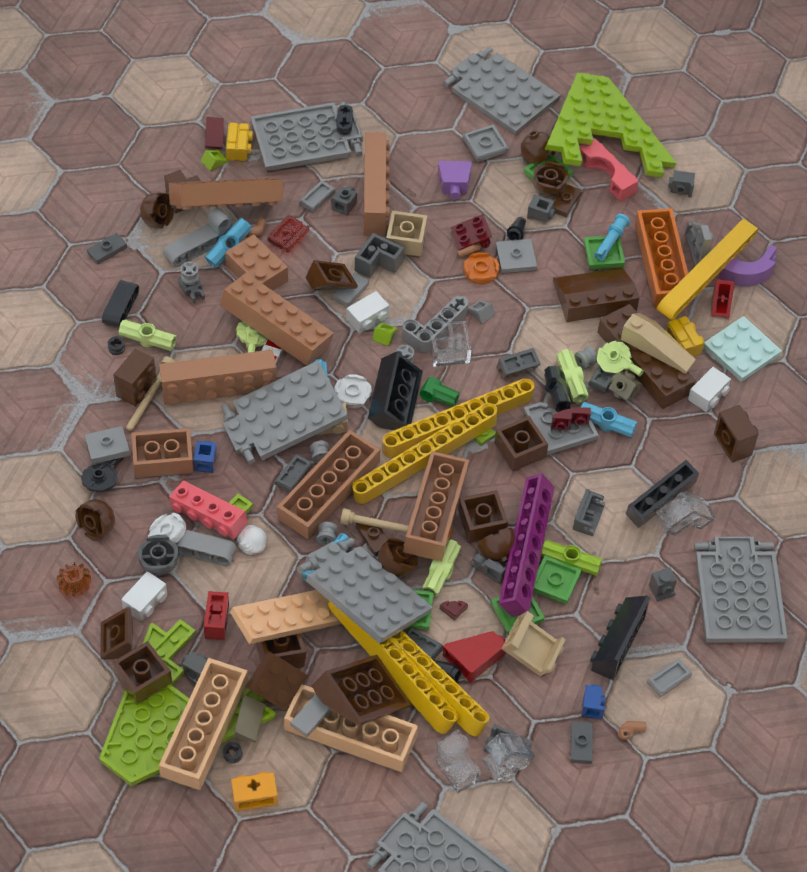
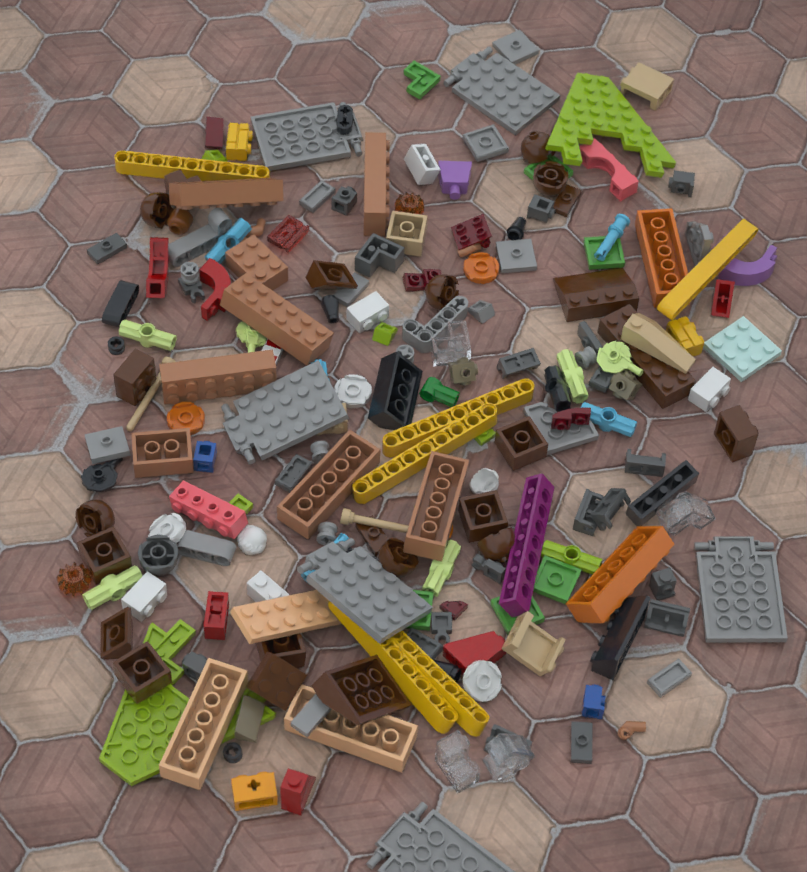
none -> reddish brown brick [77,526,132,585]
none -> yellowish green piece [82,565,143,610]
none -> yellow beam [114,151,270,181]
none -> red arch [146,237,169,298]
none -> dark orange head [167,208,194,235]
none -> orange tile [167,402,205,436]
none -> red arch [199,258,231,321]
none -> white brick [246,570,289,602]
none -> red slope [280,768,316,816]
none -> black cone [321,295,339,323]
none -> clear orange gear [395,192,424,215]
none -> dark red slope [402,269,442,292]
none -> bright green plate [403,61,441,99]
none -> white brick [404,144,440,185]
none -> reddish brown cylinder [425,274,459,310]
none -> dark grey plate [431,612,452,643]
none -> dark tan brick [448,357,478,385]
none -> white tile [463,660,502,702]
none -> white hair [469,468,499,494]
none -> light grey plate [492,30,539,65]
none -> orange brick [566,526,675,624]
none -> dark grey plate [577,321,603,355]
none -> dark grey hinge [590,488,631,531]
none -> tan panel [620,62,674,111]
none -> dark grey hinge [625,449,666,477]
none -> dark grey hinge [644,599,690,637]

